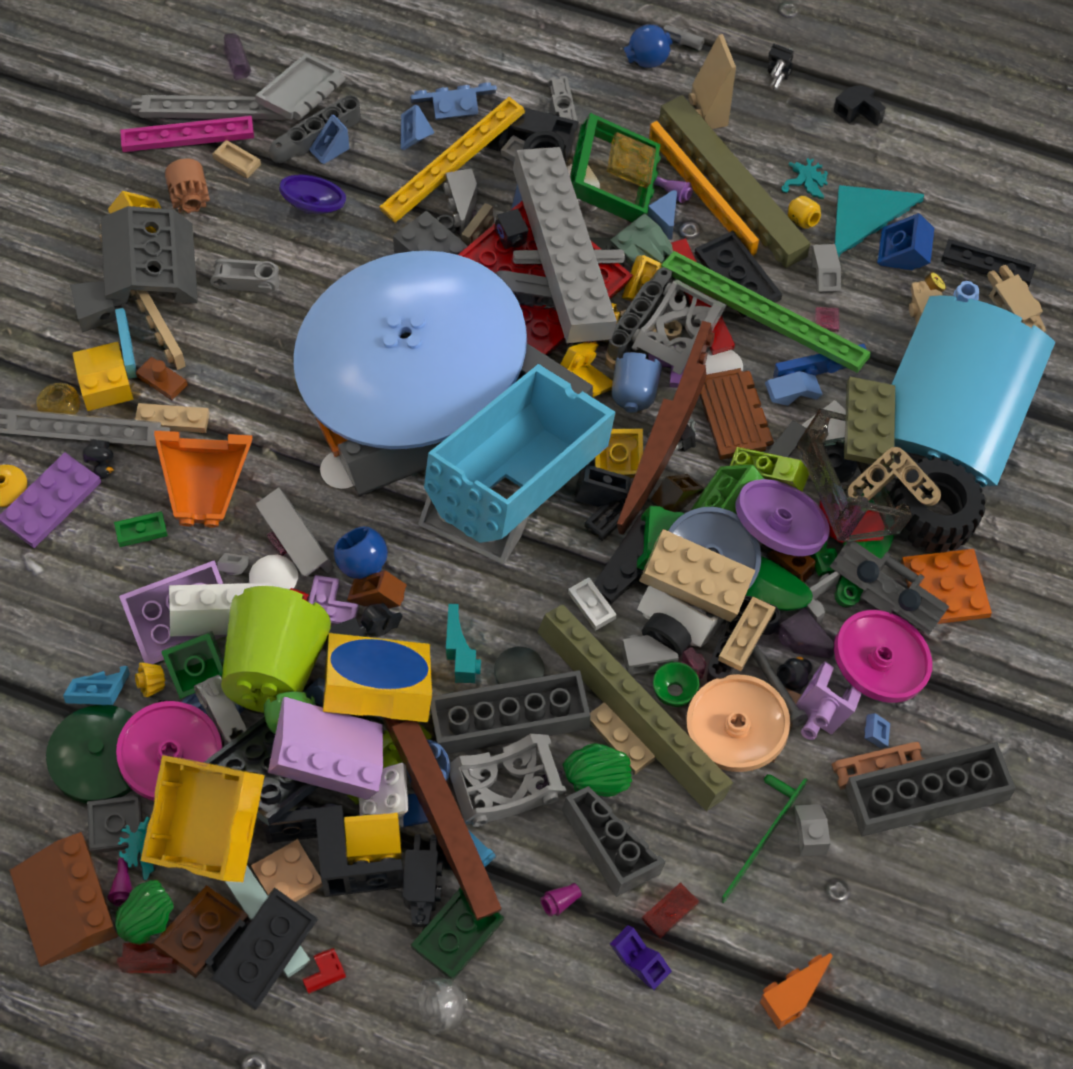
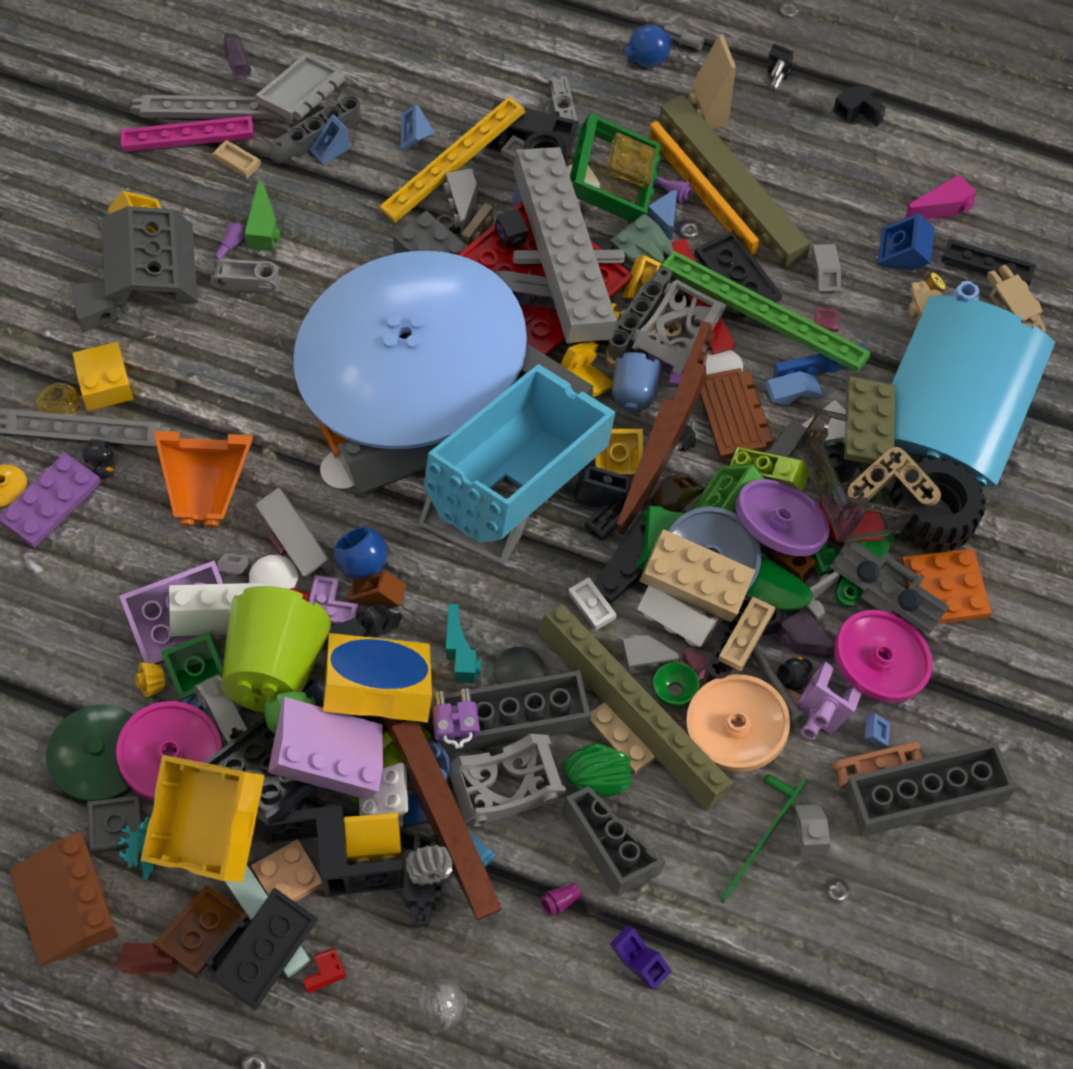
dark azure wing [63,666,130,705] -> none
tan plate [99,224,186,370] -> none
magenta cone [107,858,133,907] -> none
green plate [114,511,168,547] -> none
medium azure tile [115,308,137,379] -> none
green hair [115,880,174,945] -> none
tan plate [135,403,209,433] -> none
dark orange tile [136,356,187,401] -> none
nougat gear [165,159,210,214] -> none
dark purple dish [279,175,346,214] -> none
medium blue bracket [410,83,497,120] -> none
dark green plate [411,887,504,981] -> none
black tyre [642,612,692,658] -> none
clear red plate [642,882,699,939] -> none
orange slope [760,953,833,1030] -> none
teal piece [781,158,828,199] -> none
yellow head [788,196,821,229] -> none
teal tile [834,185,924,257] -> none
none -> medium lavender cone [214,222,246,259]
none -> bright green slope [245,181,281,251]
none -> light grey gear [406,845,453,885]
none -> medium lavender piece [432,688,480,749]
none -> dark pink slope [905,175,977,219]

